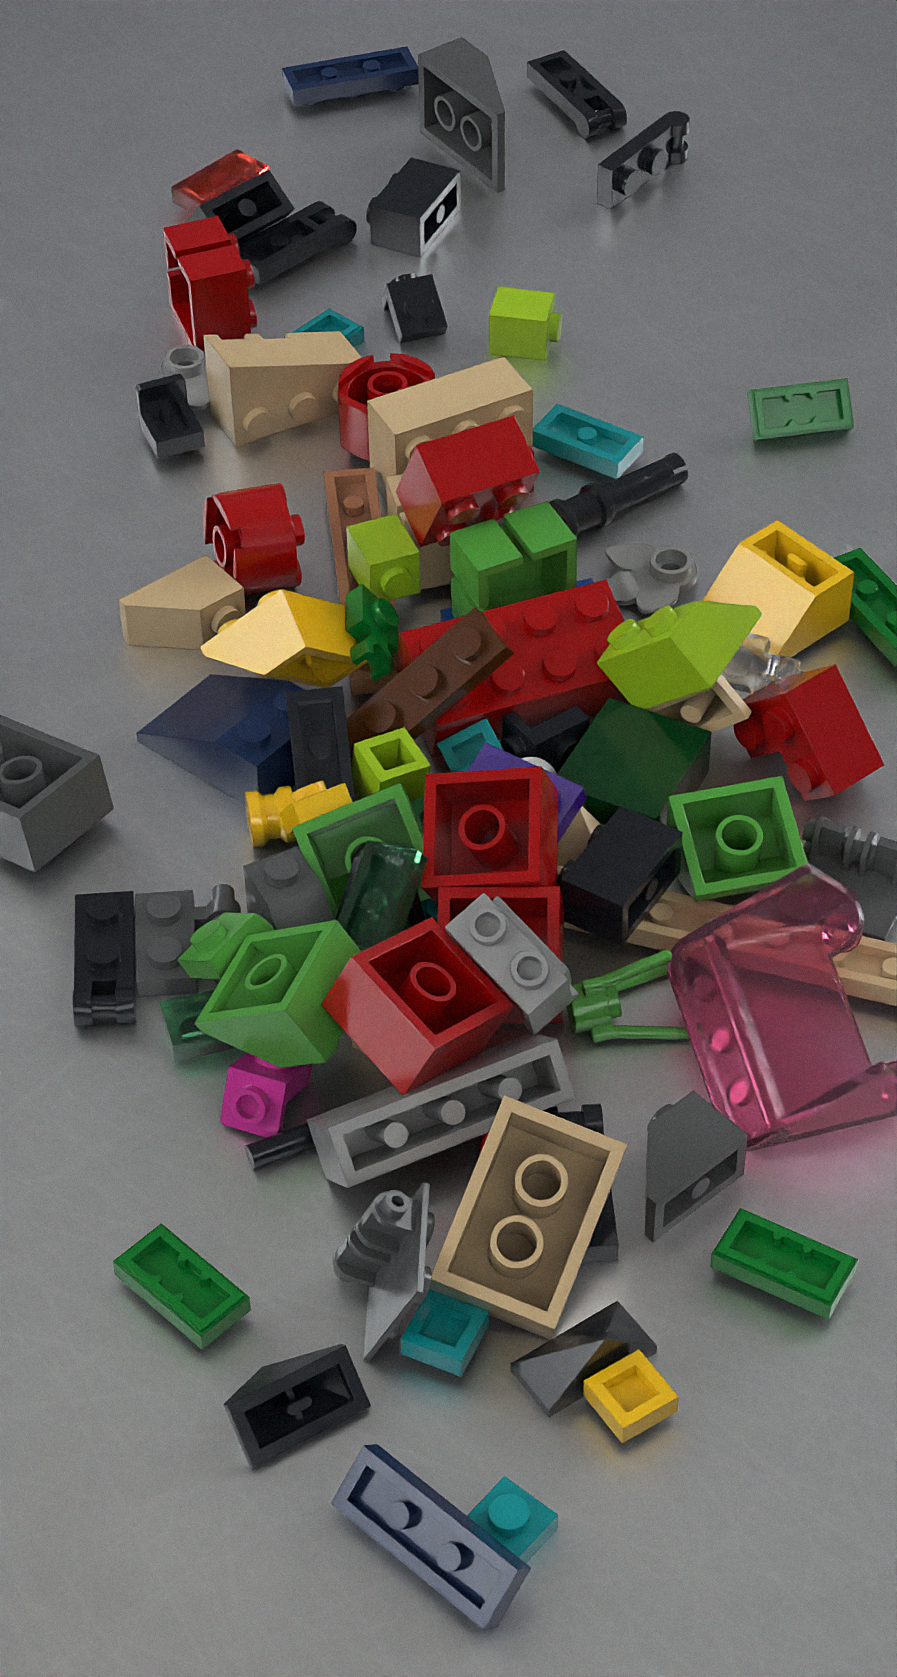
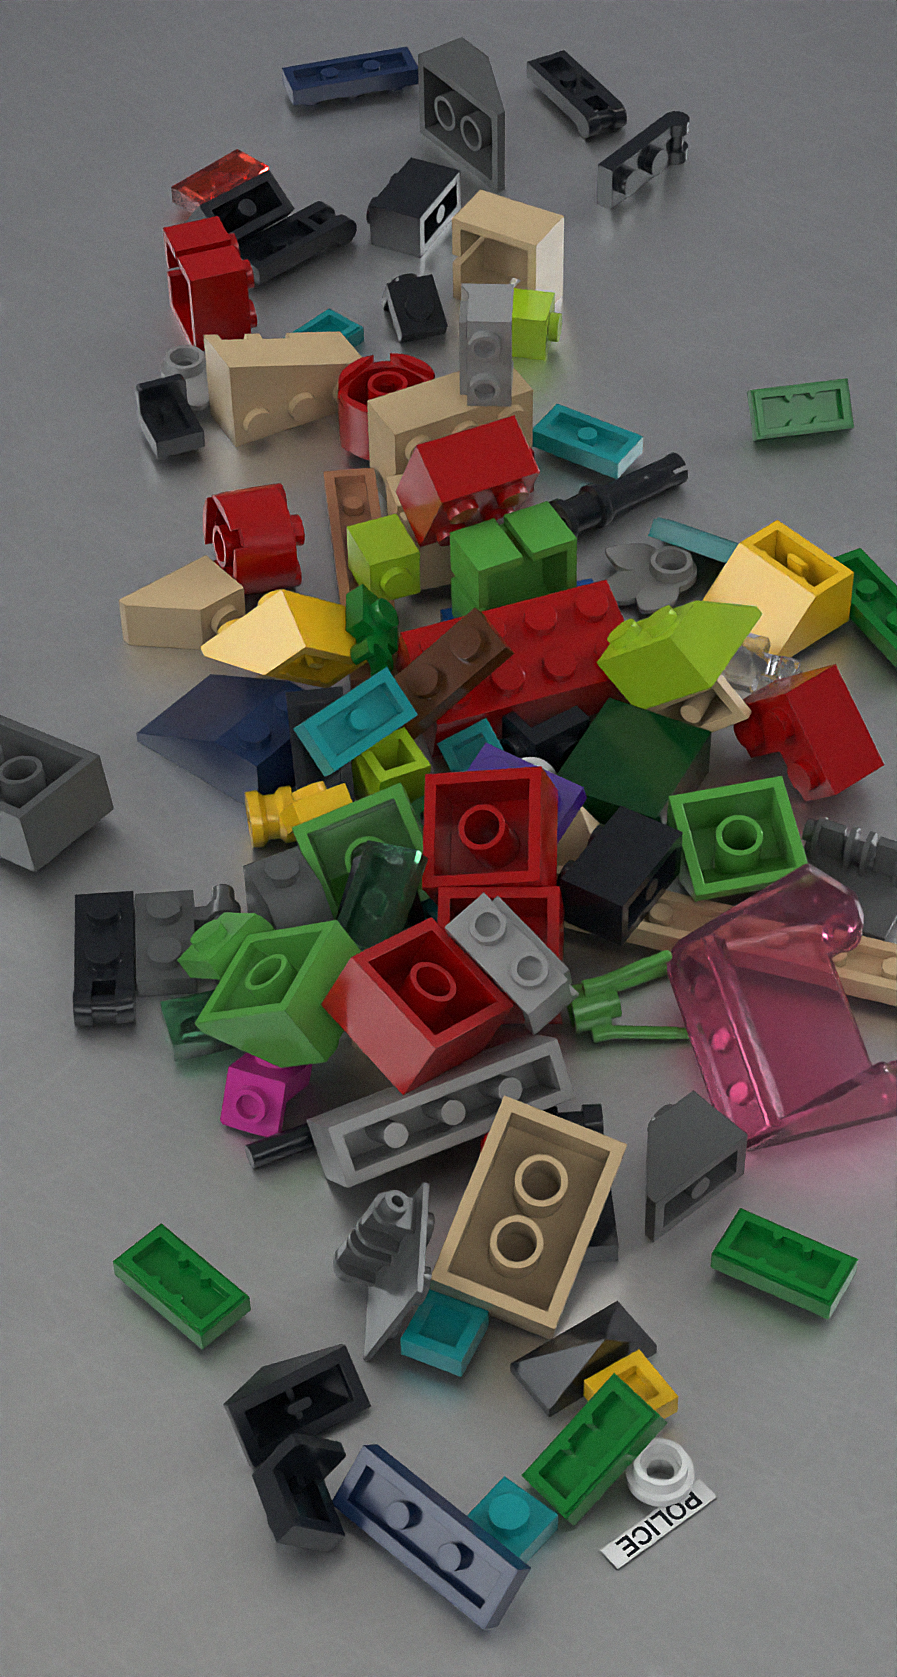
none -> black bracket [252,1433,346,1552]
none -> teal plate [293,667,418,777]
none -> tan piece [452,189,564,303]
none -> light grey window [459,283,514,407]
none -> green plate [521,1373,668,1526]
none -> white sticker [600,1478,718,1569]
none -> white plate [626,1438,695,1507]
none -> teal tile [648,517,739,563]

